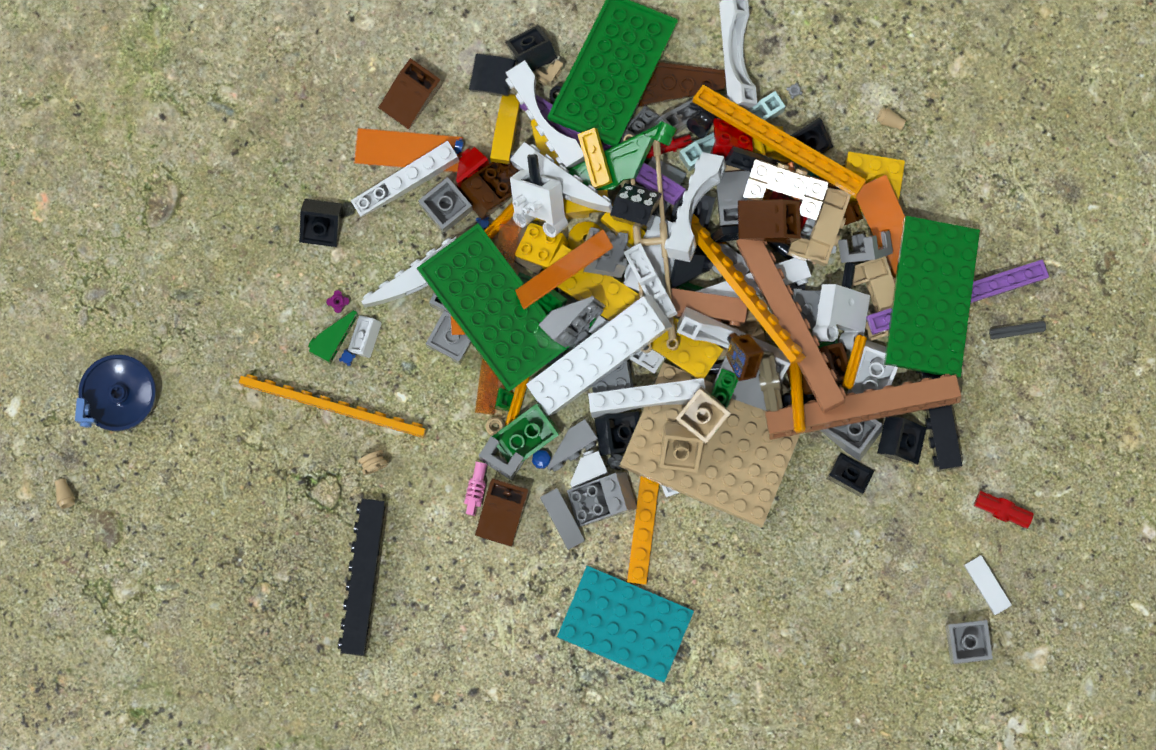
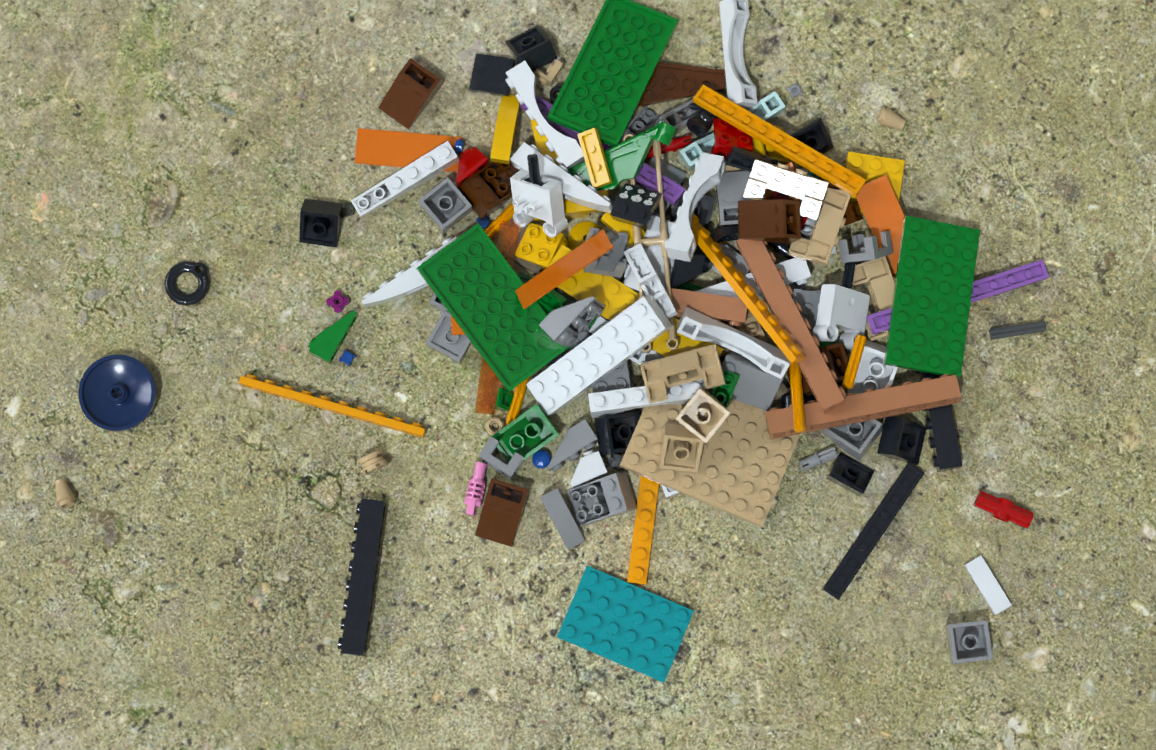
medium blue bracket [75,398,97,428] -> none
white slope [348,315,381,358] -> none
reddish brown torso [726,333,764,381] -> none
dark tan piece [759,351,783,412] -> none
none -> black piece [164,261,210,306]
none -> tan bracket [640,344,725,404]
none -> light grey axle [799,447,837,472]
none -> black tile [822,462,924,600]

